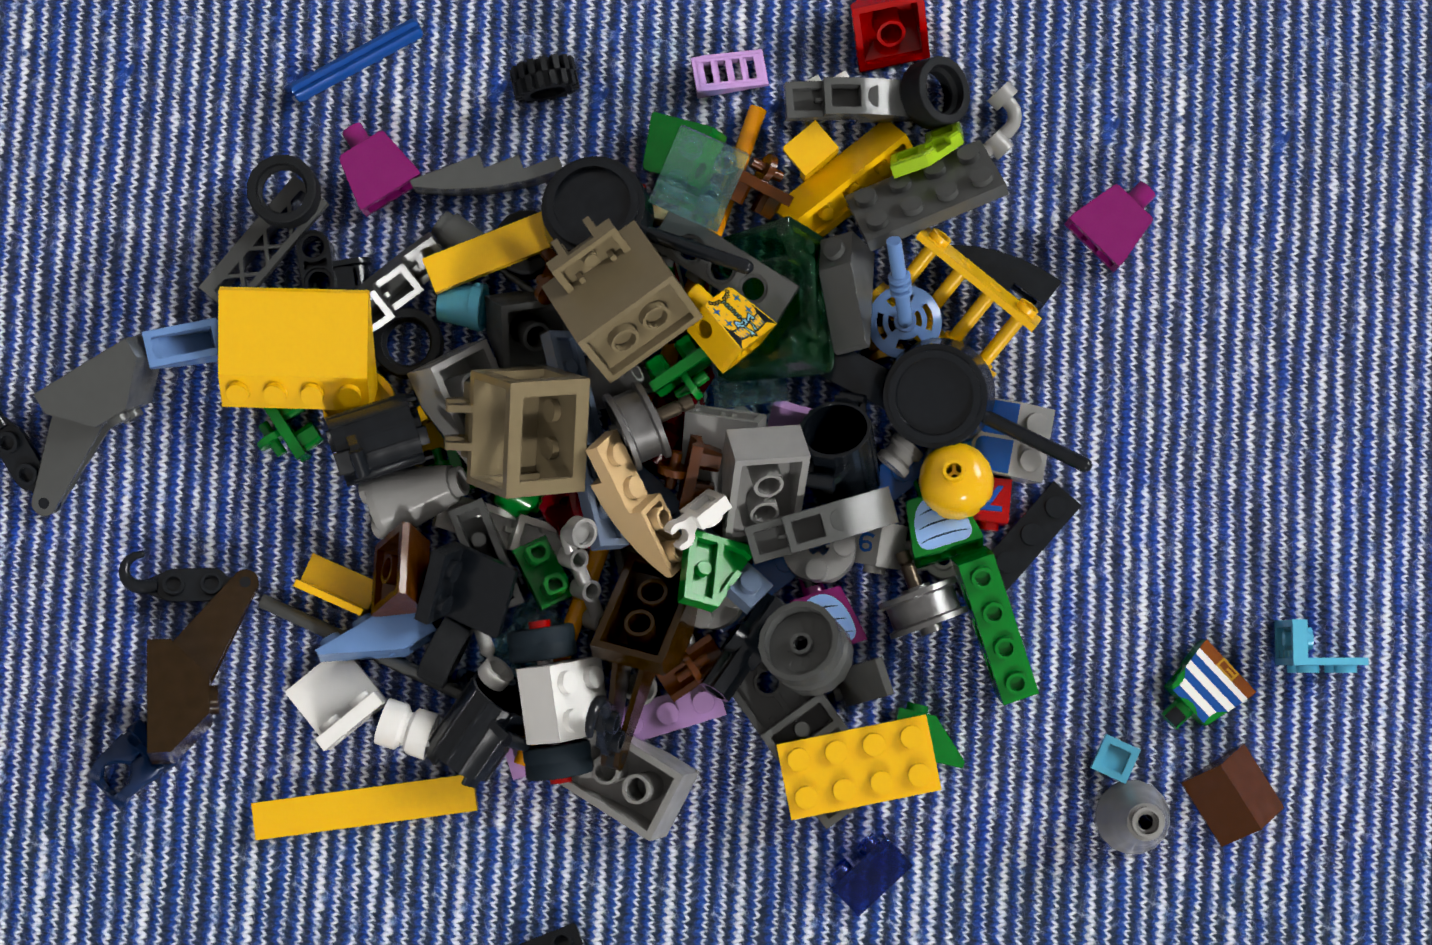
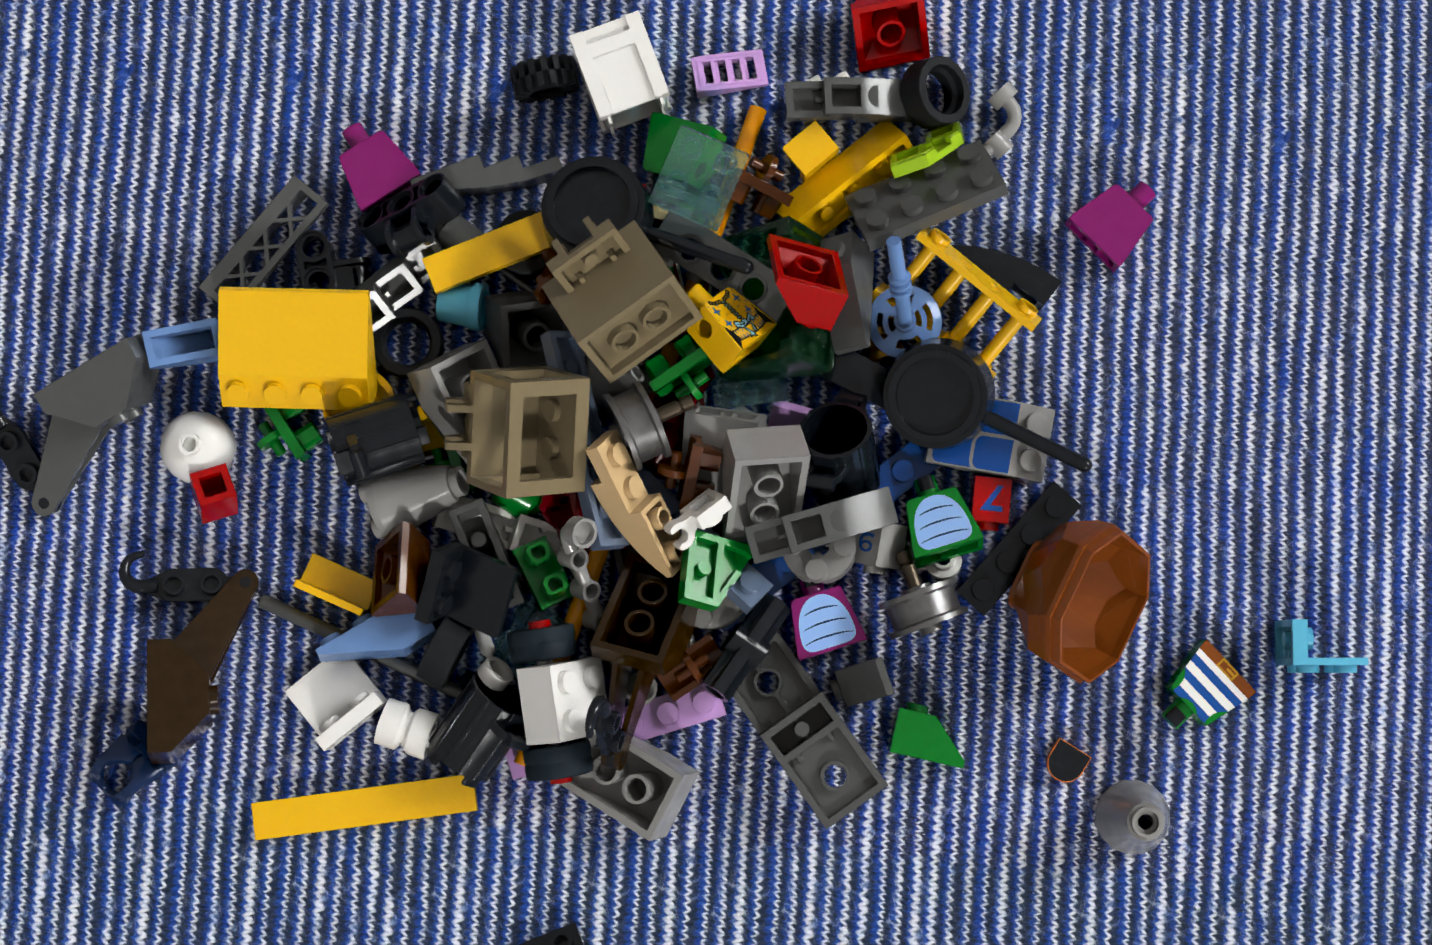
black tyre [247,155,321,229] -> none
blue axle [290,18,423,102] -> none
dark grey wheel [758,601,854,696] -> none
yellow plate [776,714,942,820] -> none
clear blue bracket [827,831,913,917] -> none
light grey wheel [877,432,923,478] -> none
yellow cylinder [918,443,994,520] -> none
green brick [951,546,1039,705] -> none
medium azure tile [1090,734,1141,784] -> none
reddish brown slope [1180,743,1284,847] -> none
none -> white cylinder [160,411,237,483]
none -> red brick [189,463,238,524]
none -> black piece [356,173,465,259]
none -> white container [569,10,671,137]
none -> red slope [766,233,849,331]
none -> dark orange rock [1008,520,1150,684]
none -> black tile [1046,737,1092,782]

